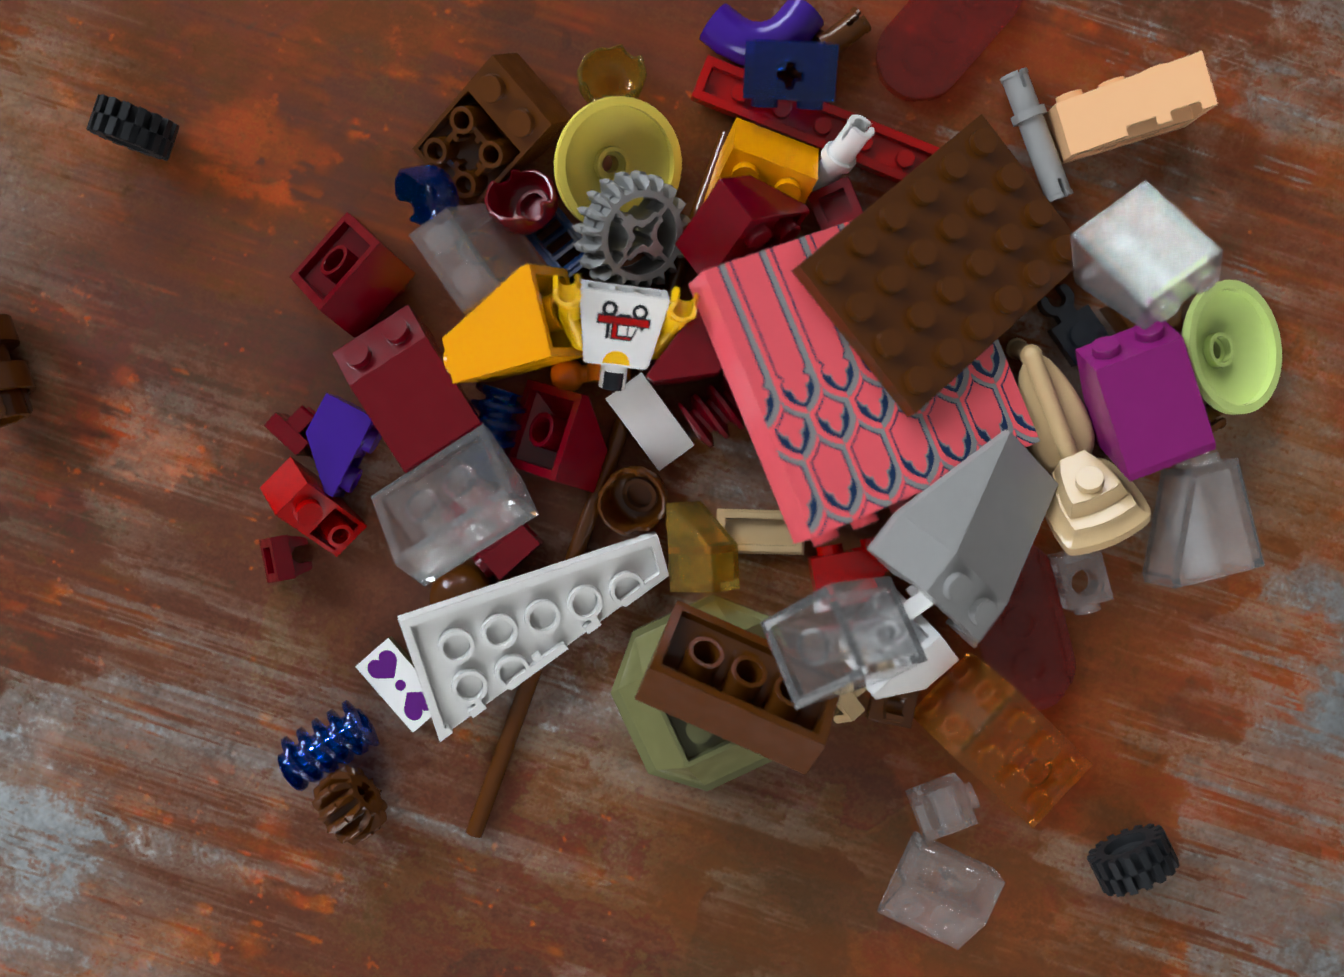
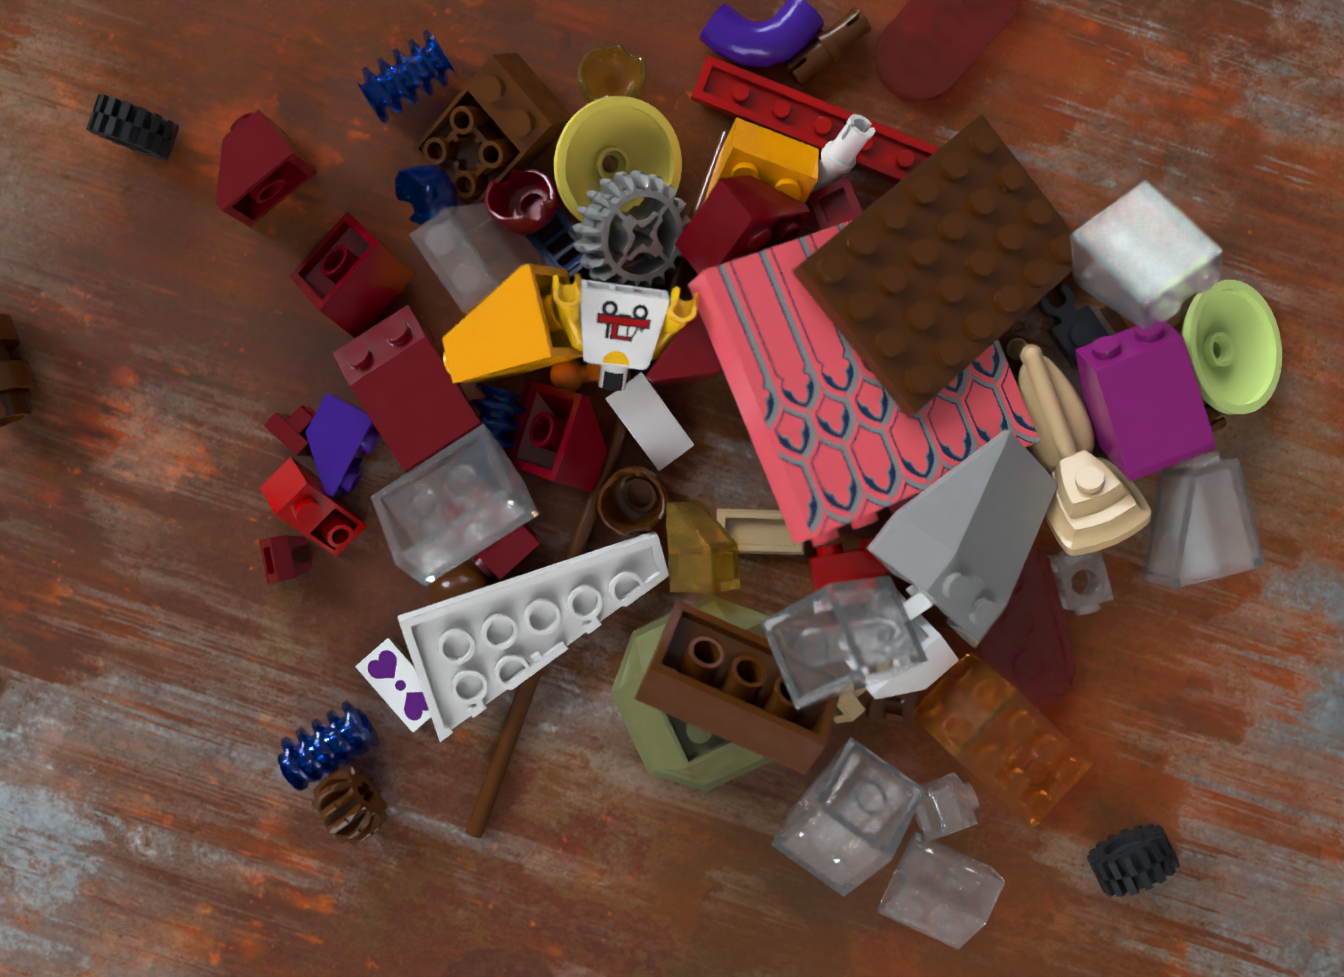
dark red piece [677,375,745,448] -> none
clear blue brick [742,38,839,110] -> none
light grey pin [1000,67,1074,203] -> none
light nougat wedge [1044,51,1218,164] -> none
none -> dark red slope [216,109,317,227]
none -> clear blue piece [356,29,458,124]
none -> clear slope [771,737,926,897]

